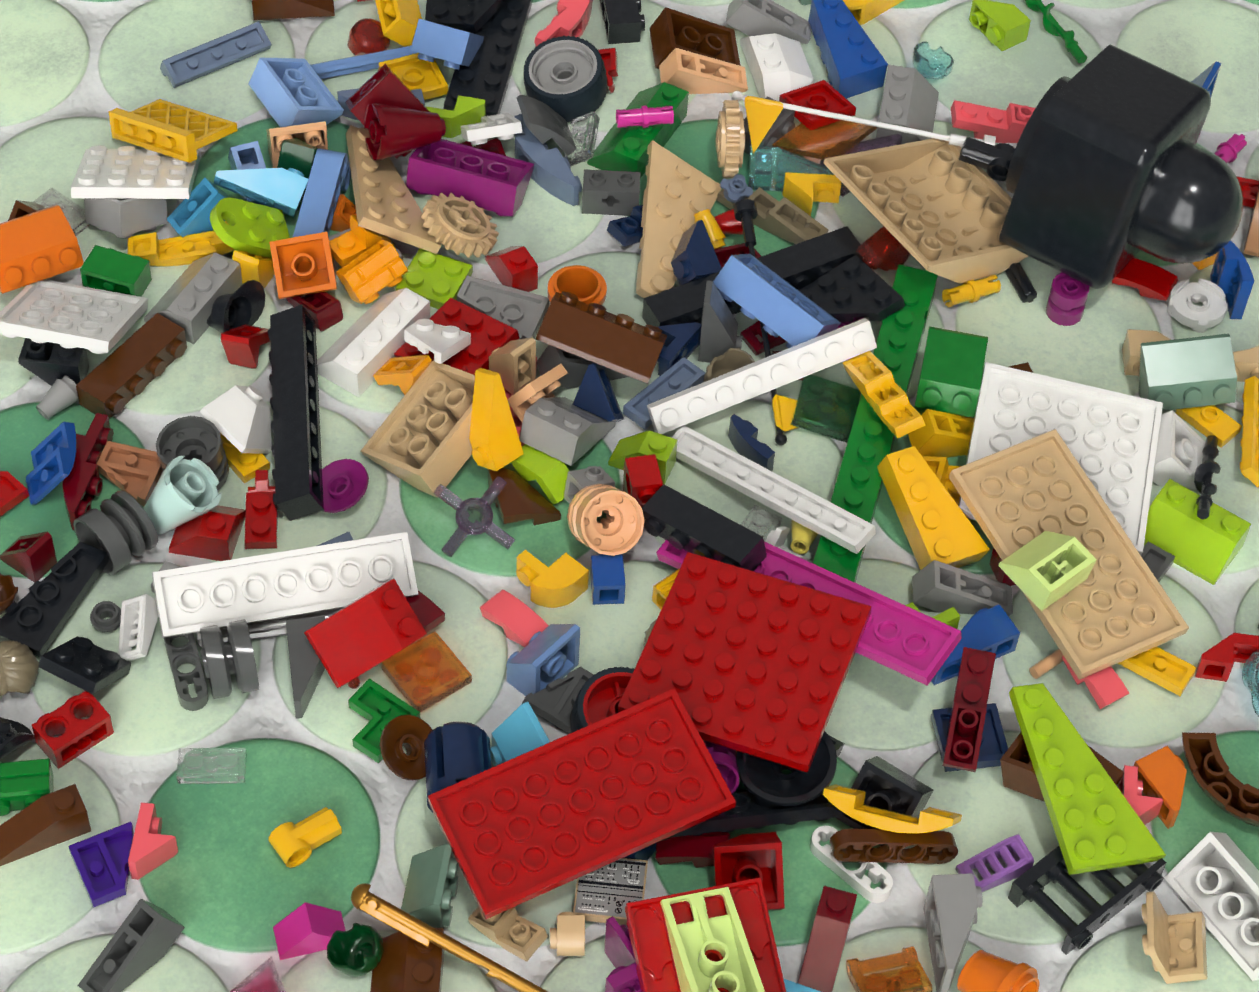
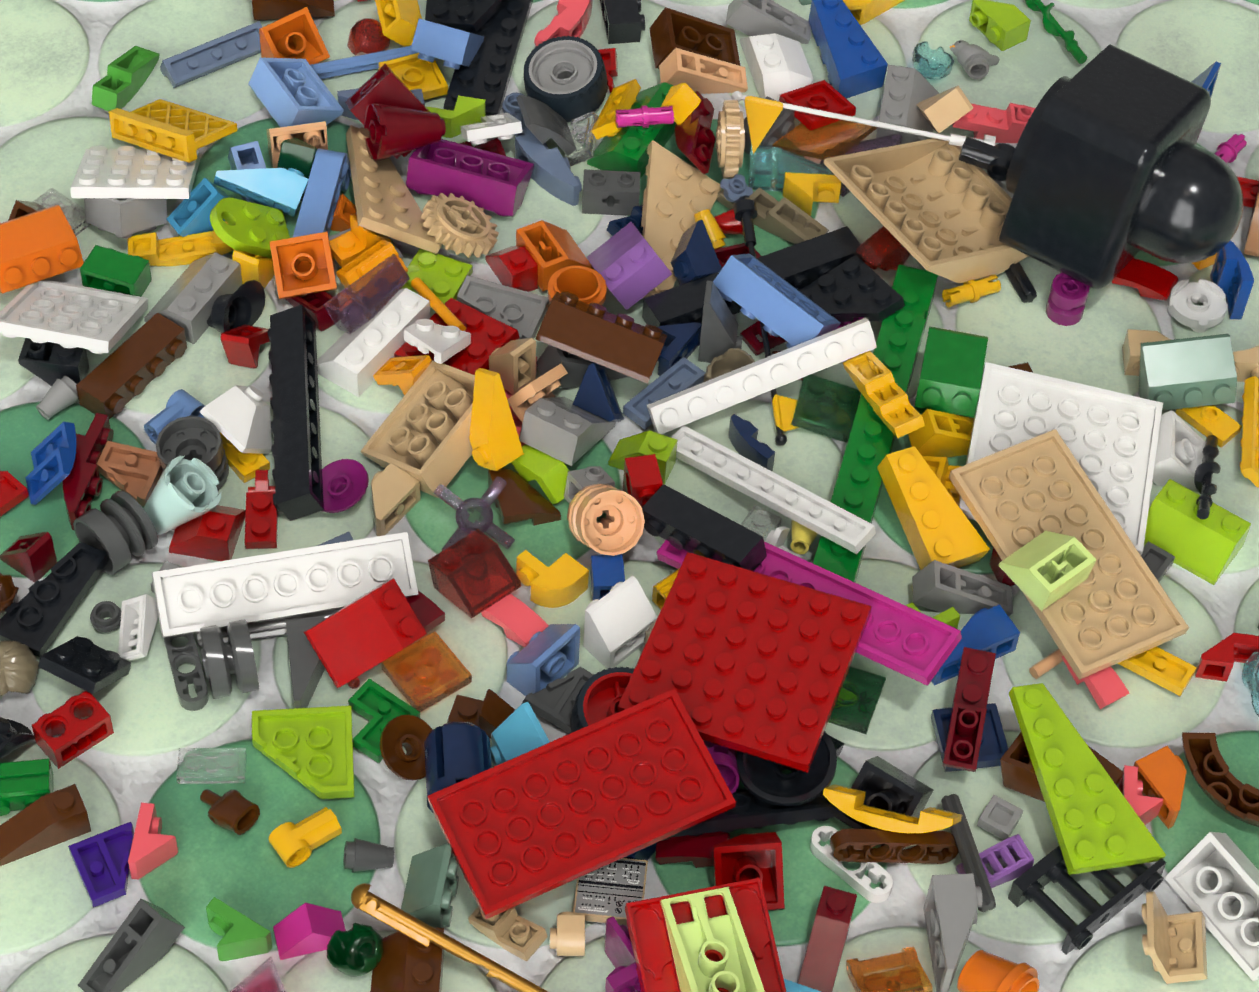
none -> bright green slope [92,46,160,111]
none -> medium blue piece [144,389,205,444]
none -> reddish brown piece [200,789,260,835]
none -> bright green slope [206,897,273,961]
none -> lime plate [252,706,355,799]
none -> orange slope [259,7,330,65]
none -> slope [323,254,410,334]
none -> dark grey cone [343,838,394,872]
none -> tan slope [371,463,421,536]
none -> light orange bar [411,277,466,331]
none -> clear red slope [428,529,522,618]
none -> reddish brown slope [447,689,515,739]
none -> sand blue plate [502,93,523,117]
none -> orange slope [516,220,594,292]
none -> white slope [583,575,658,669]
none -> medium lavender slope [587,222,672,310]
none -> yellow plate [591,79,641,140]
none -> yellow slope [661,83,701,125]
none -> dark red slope [675,91,716,175]
none -> clear green tile [828,666,886,735]
none -> tan slope [917,85,974,134]
none -> dark grey axle [941,794,996,912]
none -> light grey animal [950,40,1000,79]
none -> light grey plate [977,795,1023,840]

